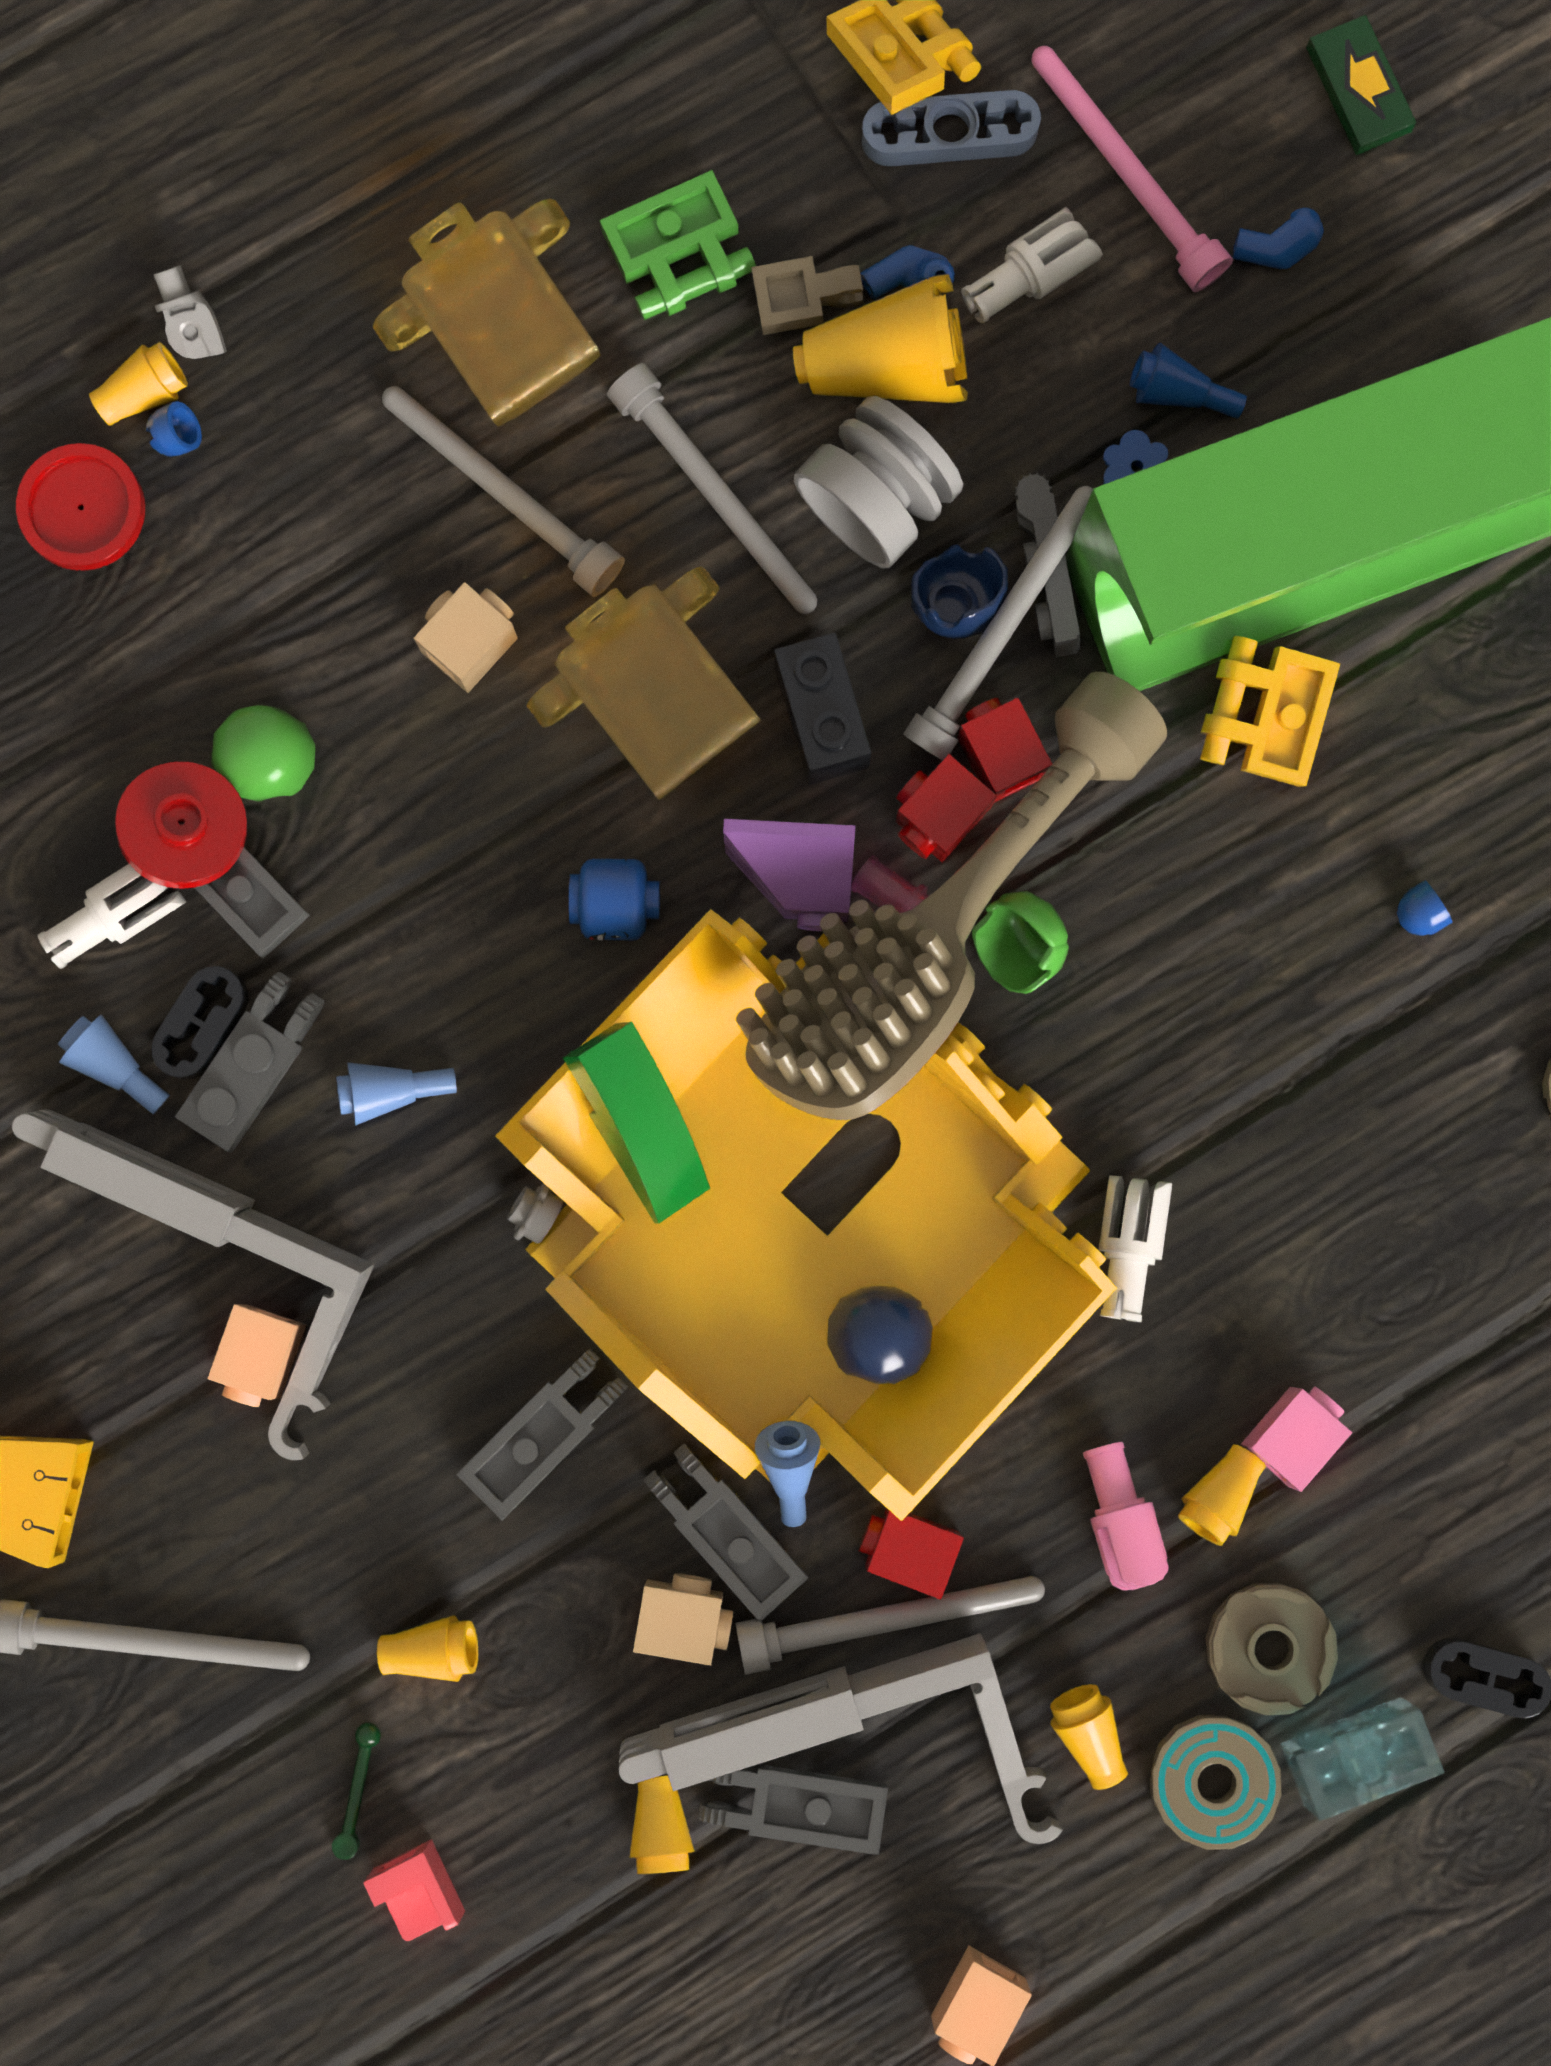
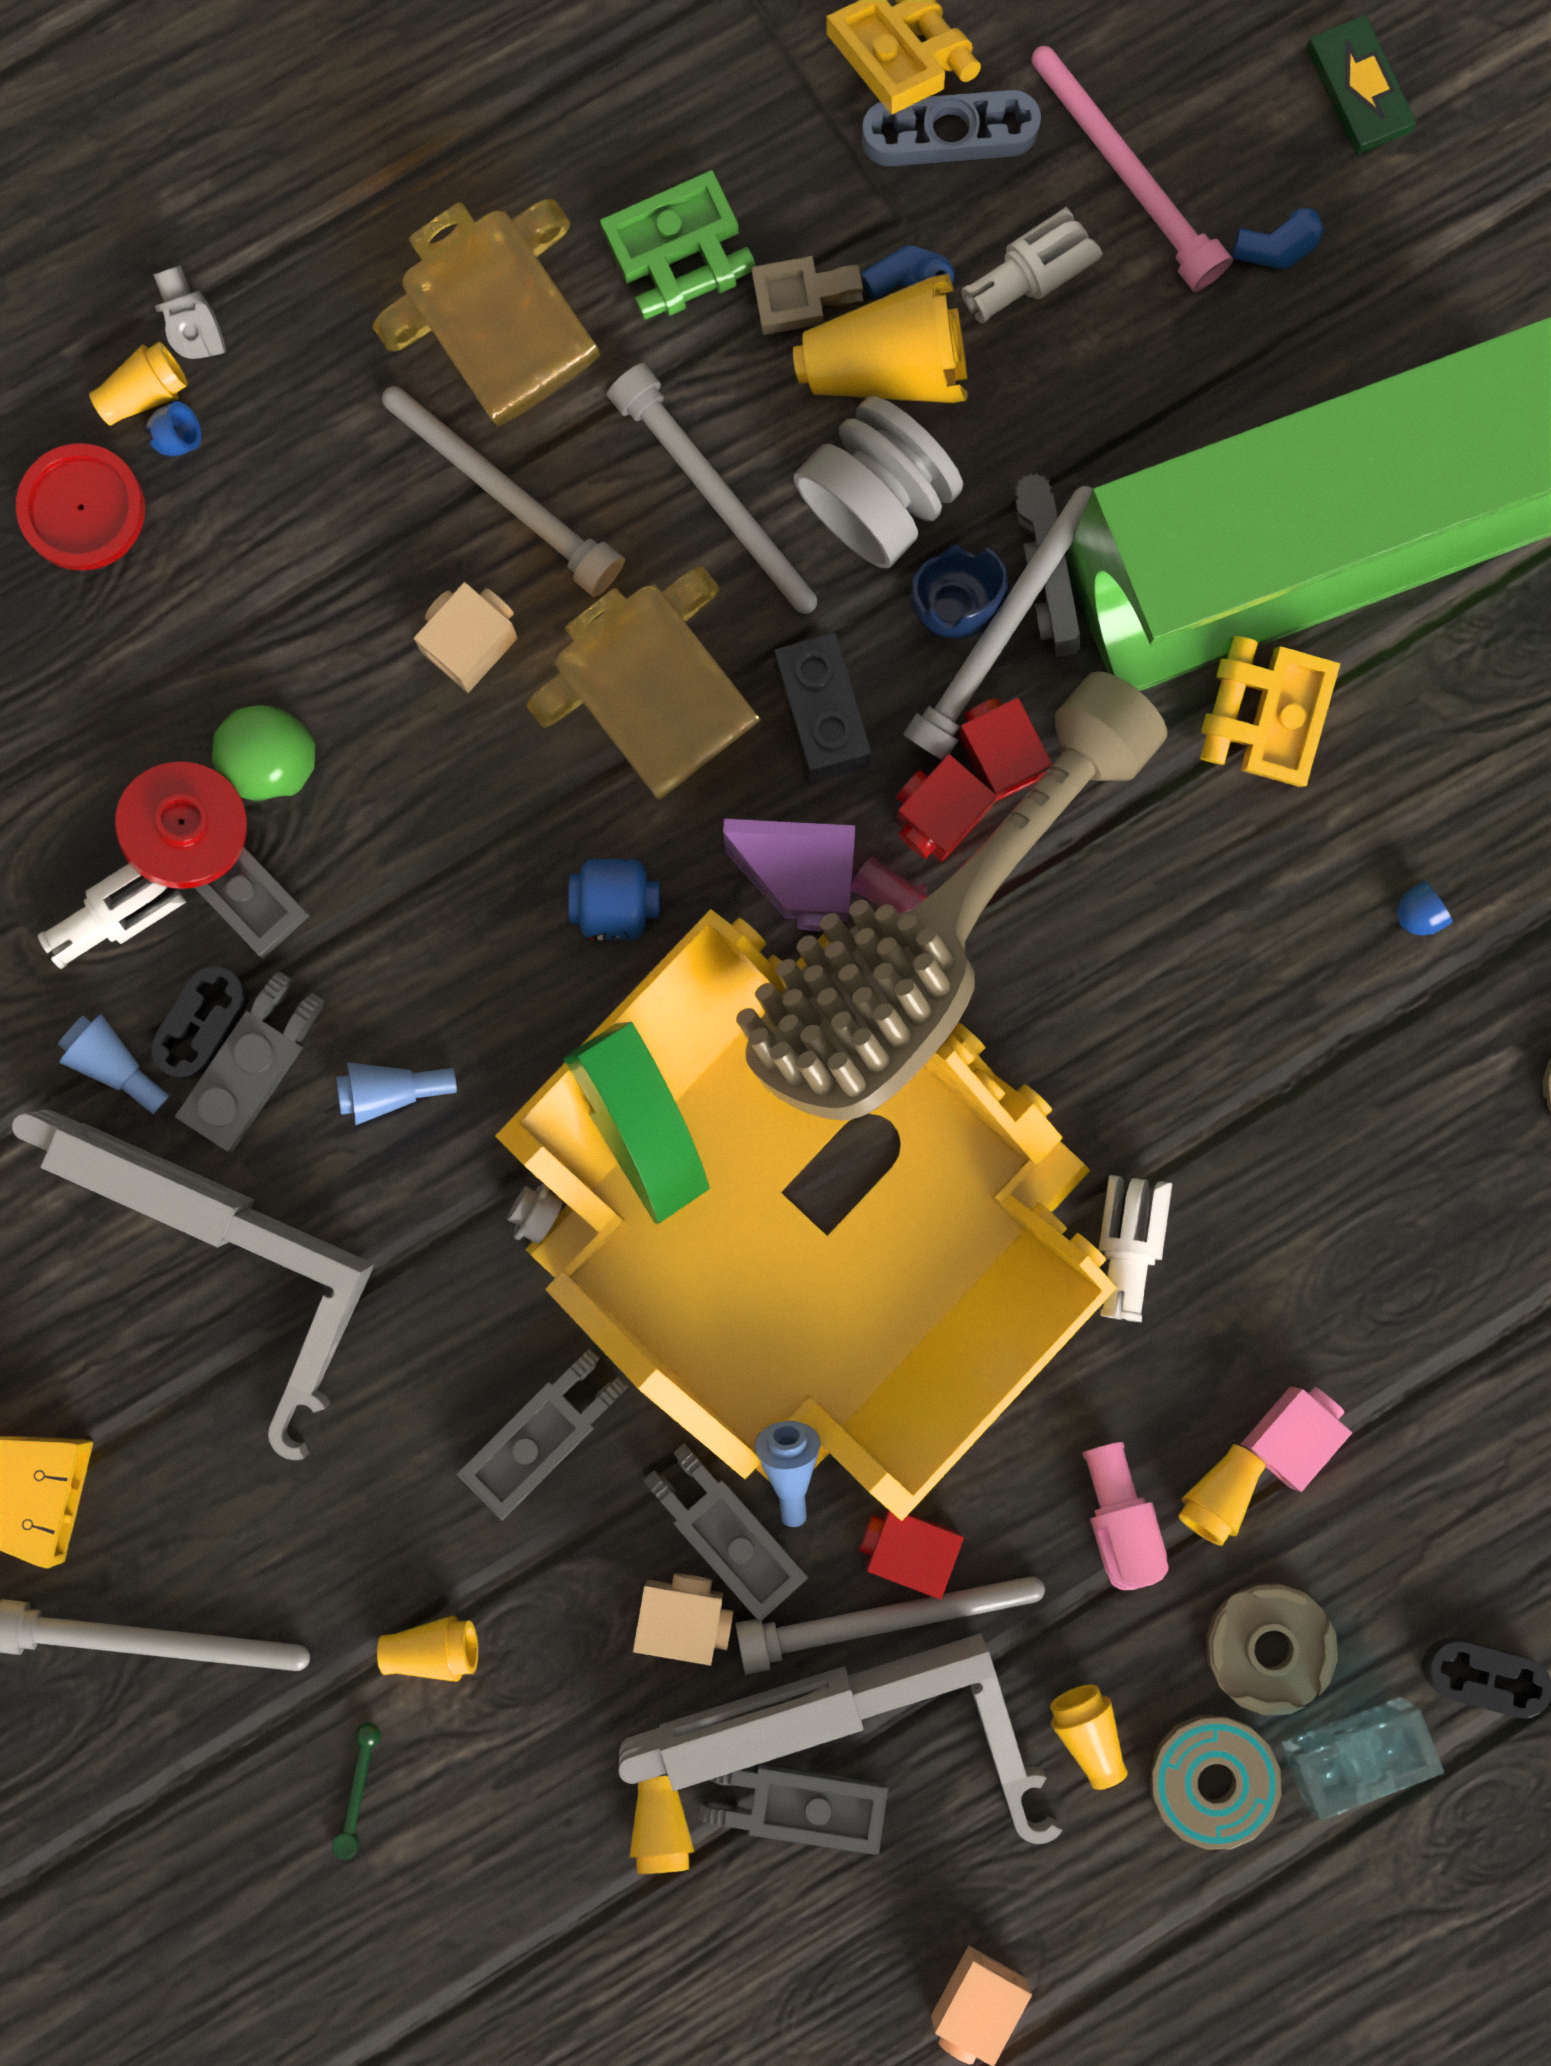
light nougat brick [208,1304,306,1407] -> none
coral panel [363,1839,465,1941] -> none
dark blue hair [827,1286,933,1384] -> none
bright green hair [972,891,1069,994] -> none
blue plant [1103,430,1168,484] -> none
blue cone [1130,343,1247,419] -> none

